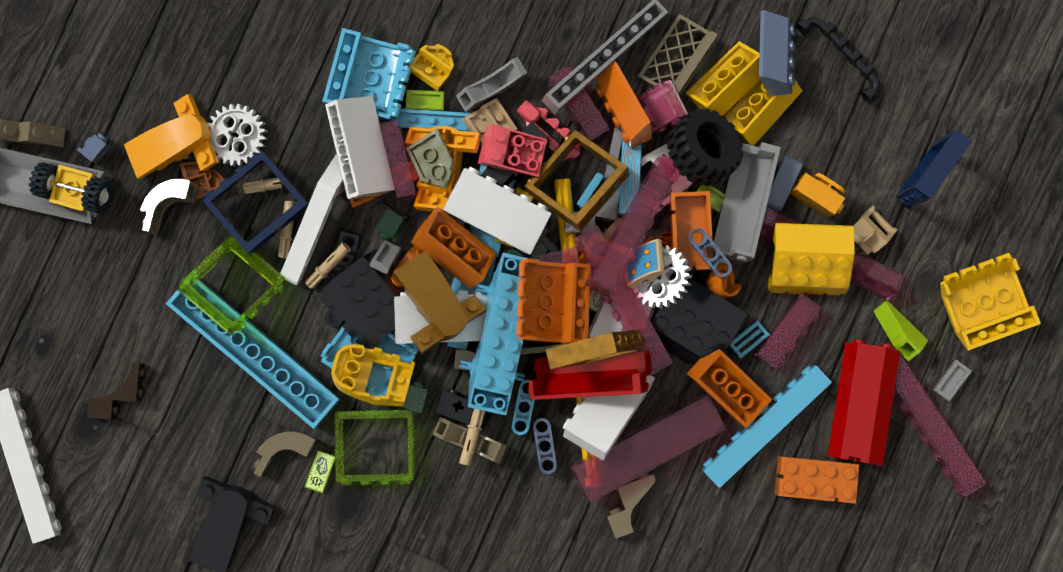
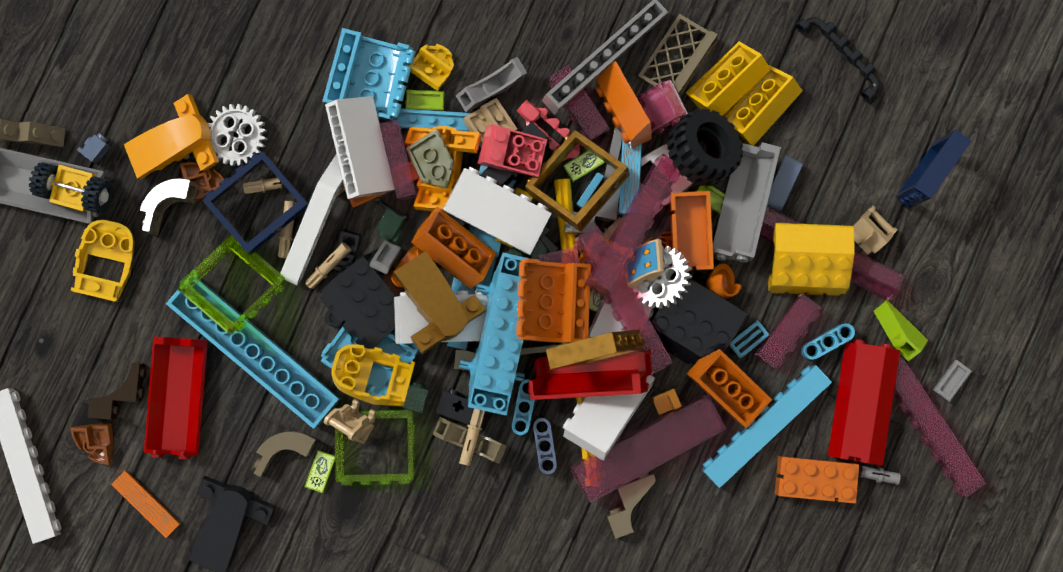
sand blue beam [688,228,732,278] -> none
sand blue slope [759,10,796,97] -> none
light orange brick [789,173,846,218] -> none
yellow slope [940,253,1041,350] -> none
none -> dark orange brick [70,423,113,465]
none -> yellow slope [71,220,135,302]
none -> orange tile [111,470,181,538]
none -> red panel [144,336,208,460]
none -> tan piece [324,399,376,444]
none -> tile [563,150,605,182]
none -> light orange panel [651,388,682,415]
none -> medium azure beam [801,324,855,360]
none -> light grey pin [859,465,901,485]

